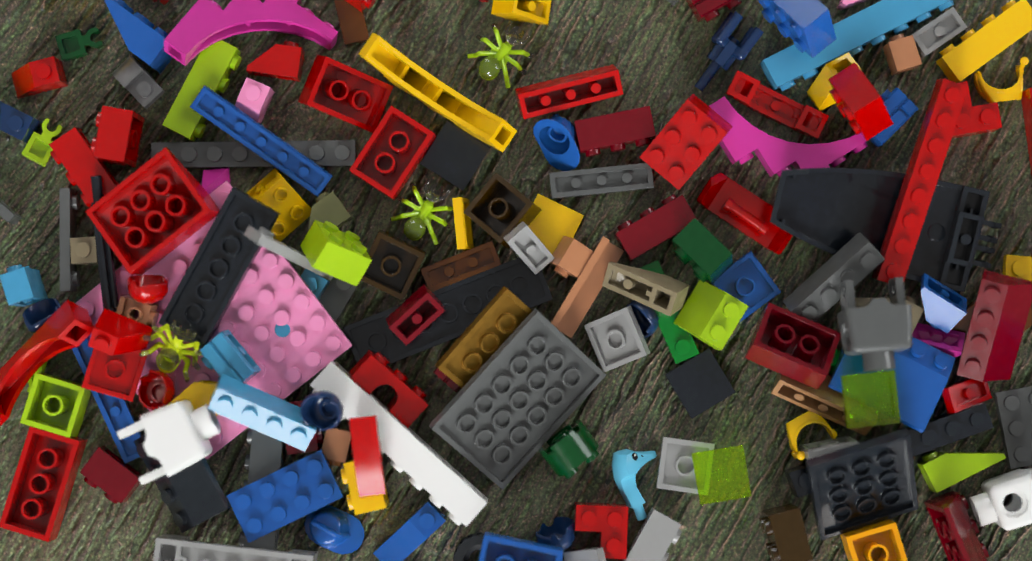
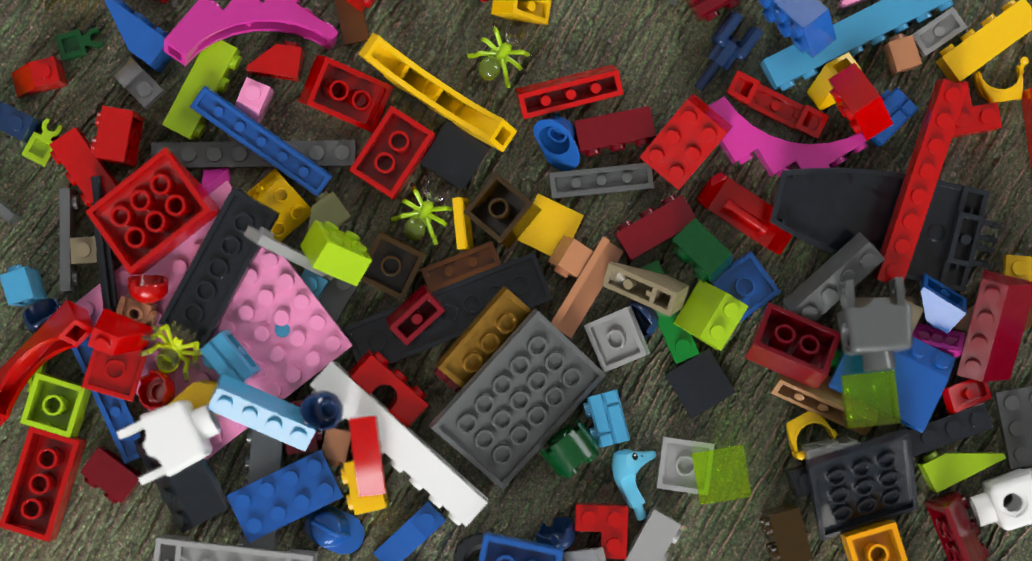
light grey plate [504,221,555,275] -> none
none -> dark azure brick [583,389,630,448]

